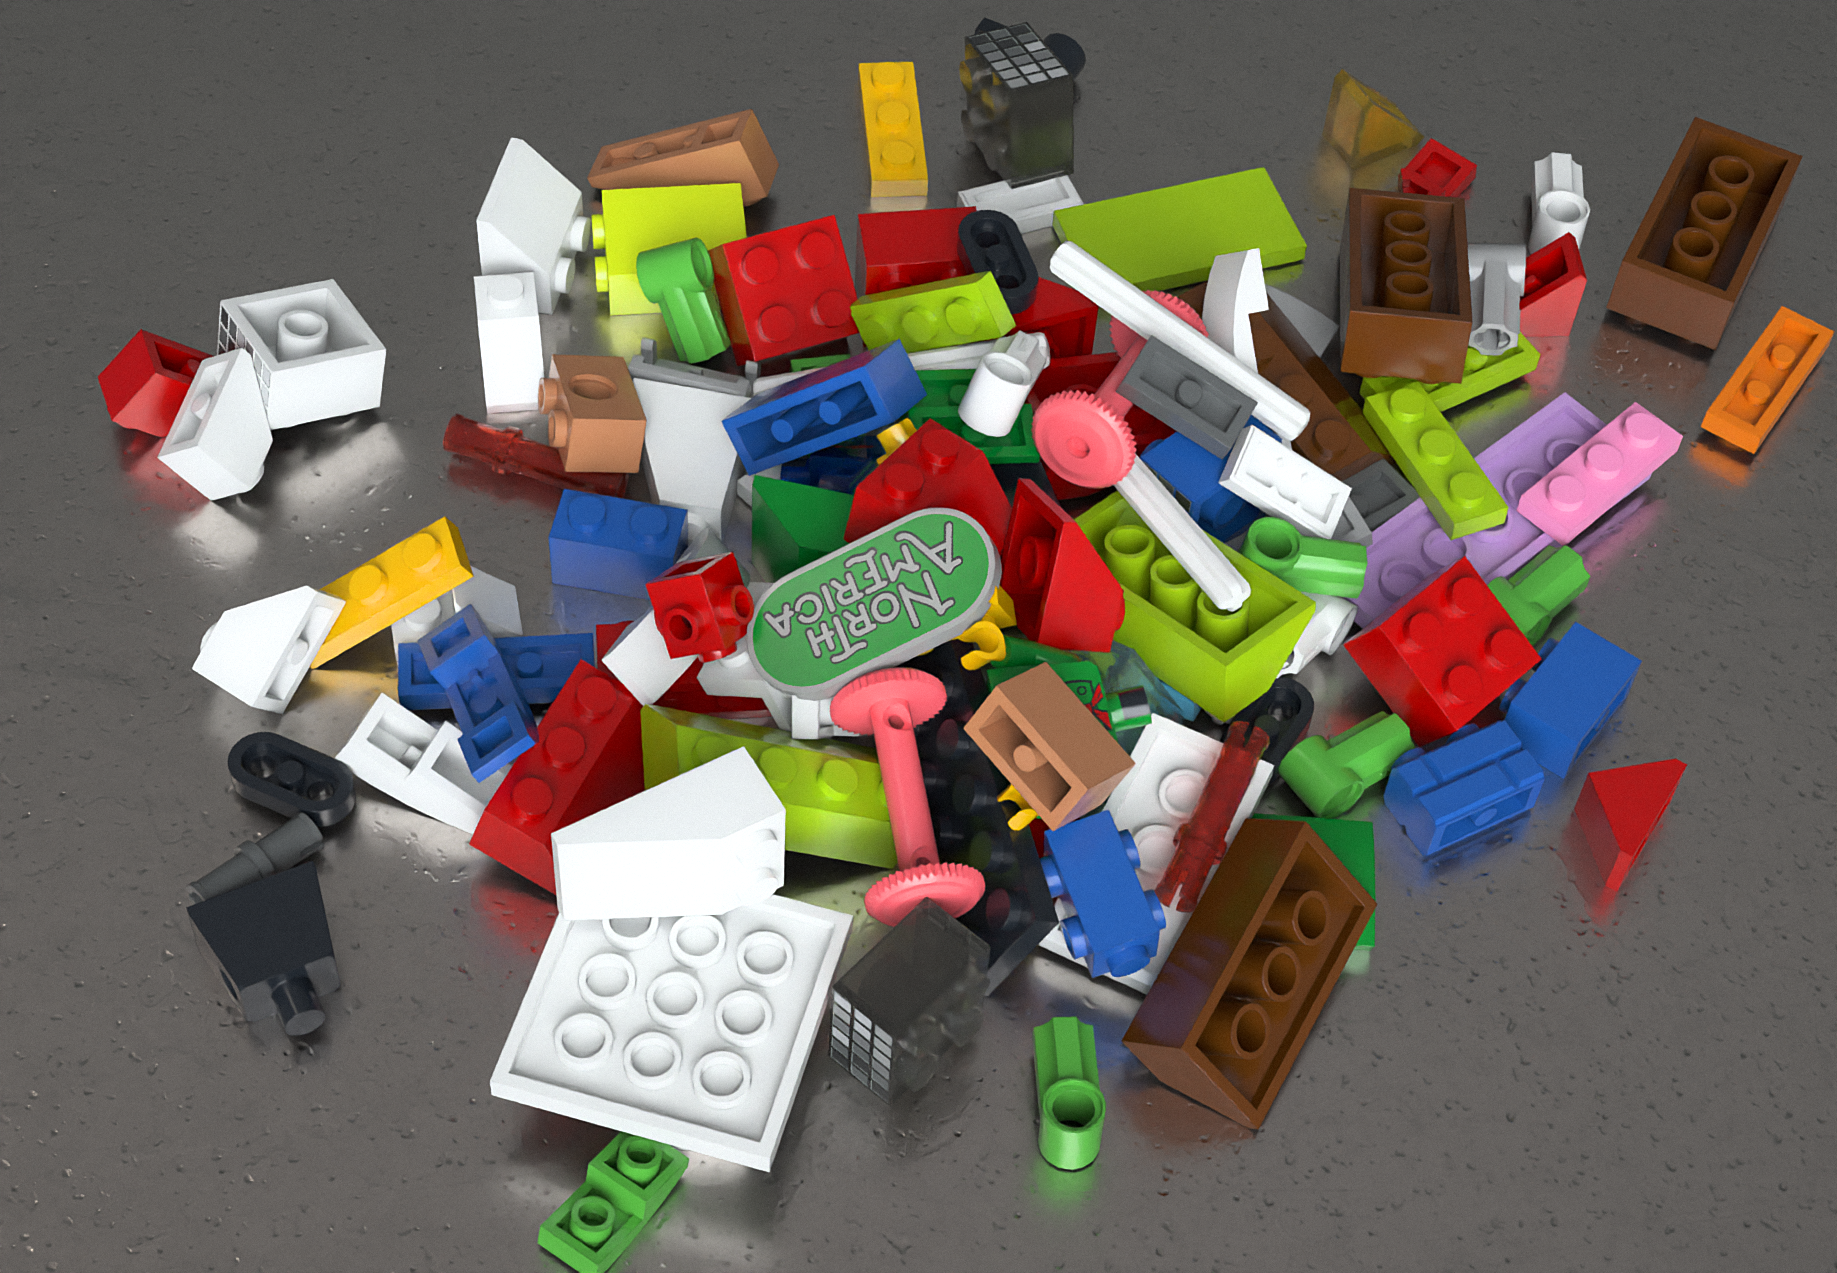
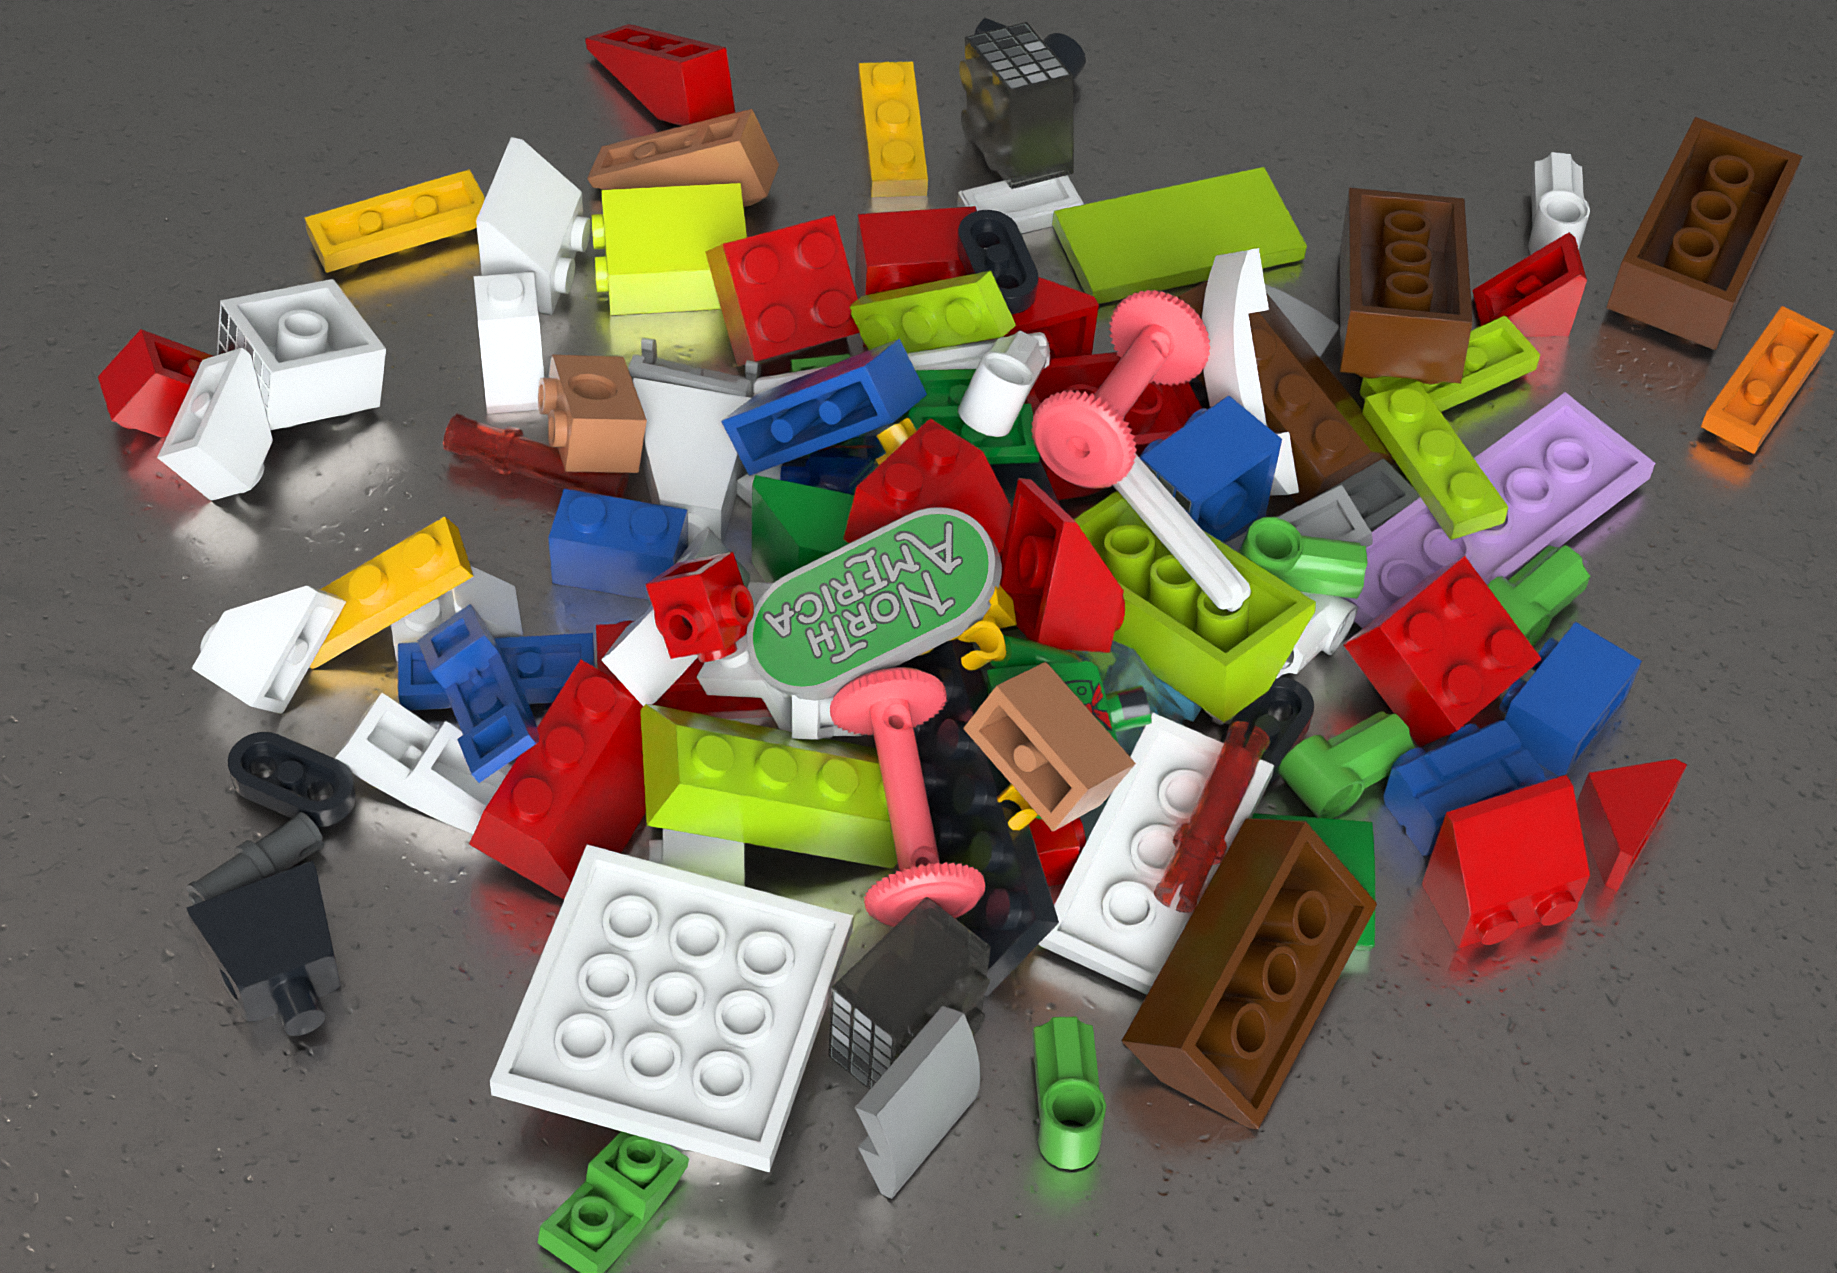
white slope [551,746,786,920] -> none
bright green piece [636,237,731,364] -> none
blue brick [1039,810,1166,978] -> none
white axle [1050,241,1310,441] -> none
dark grey plate [1116,335,1258,459] -> none
white plate [1218,425,1352,539] -> none
clear yellow slope [1322,69,1424,170] -> none
red slope [1398,138,1477,198] -> none
light grey piece [1467,242,1526,355] -> none
bright pink plate [1516,402,1683,546] -> none
none -> yellow plate [305,169,485,273]
none -> red slope [585,24,736,126]
none -> light grey slope [855,1005,981,1199]
none -> slope [1422,774,1590,949]

